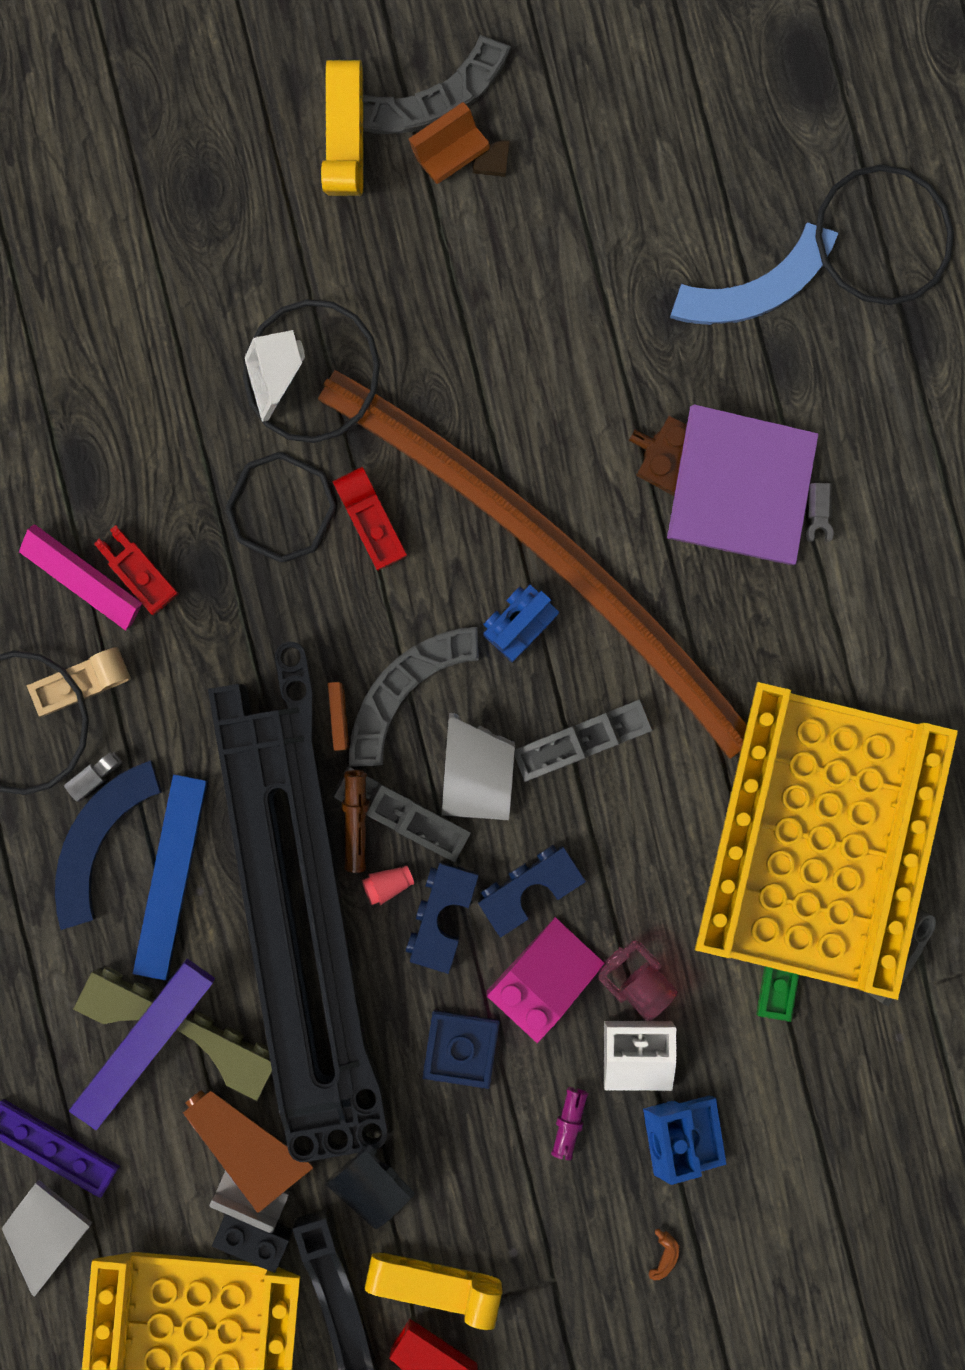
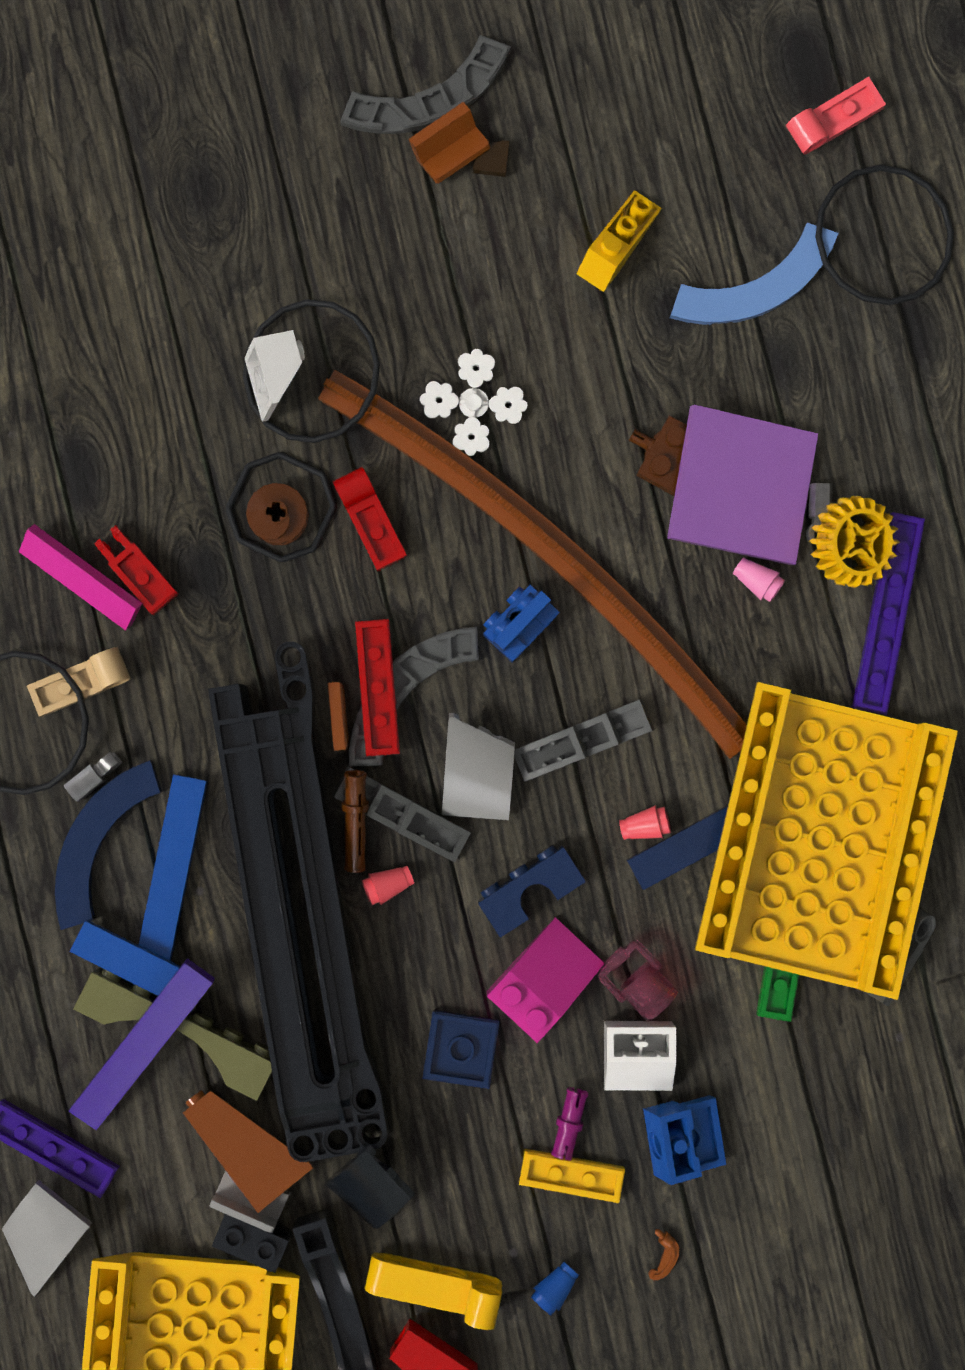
yellow beam [321,60,363,196] -> none
dark blue arch [405,862,479,974] -> none
none -> blue tile [69,920,196,1012]
none -> reddish brown piece [246,483,309,545]
none -> red tile [355,619,400,757]
none -> white plant [420,349,528,456]
none -> yellow tile [519,1149,625,1203]
none -> blue cone [531,1262,579,1316]
none -> yellow slope [576,190,662,292]
none -> coral cone [619,805,671,840]
none -> dark blue tile [626,805,728,890]
none -> bright pink cone [733,558,785,602]
none -> coral plate [786,77,886,155]
none -> yellow gear [809,496,900,587]
none -> dark purple tile [852,512,925,715]

